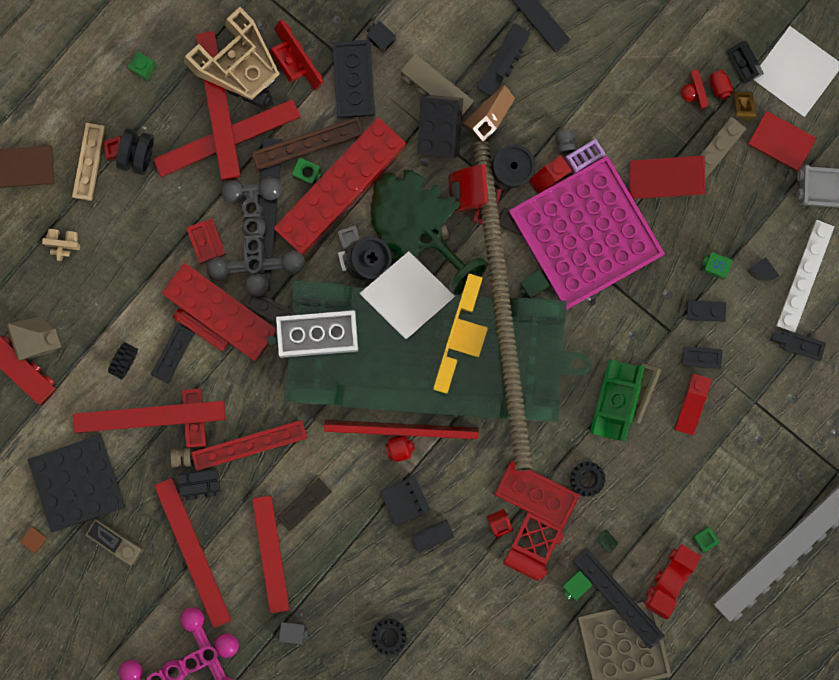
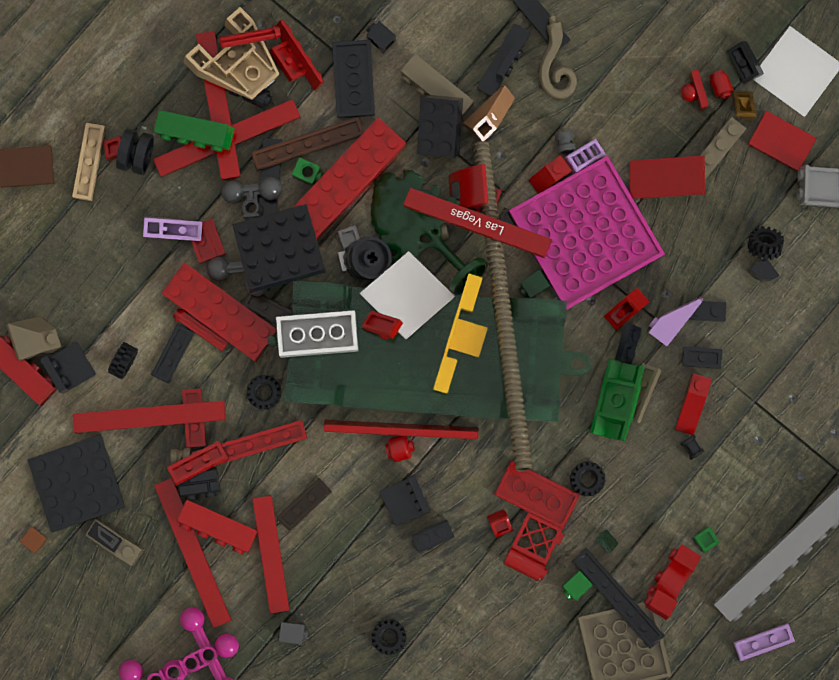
tan hips [42,229,80,261] -> none
green brick [128,51,157,81] -> none
black wheel [492,144,535,188] -> none
green brick [701,252,733,280] -> none
black hinge [770,331,826,361] -> none
white plate [776,220,835,333] -> none
none -> black bracket [40,342,96,394]
none -> lavender slope [143,216,202,241]
none -> green brick [154,110,235,152]
none -> red plate [167,441,228,486]
none -> red brick [177,500,258,555]
none -> red axle [219,25,281,48]
none -> black plate [232,204,326,293]
none -> black tyre [246,375,282,410]
none -> red tile [361,311,403,339]
none -> red tile [403,188,552,258]
none -> dark tan plant [539,16,577,99]
none -> red slope [604,288,649,330]
none -> black plate [615,322,642,364]
none -> lavender slope [649,297,703,346]
none -> black bush [680,435,705,460]
none -> lavender tile [733,623,795,661]
none -> black tyre [747,226,784,260]

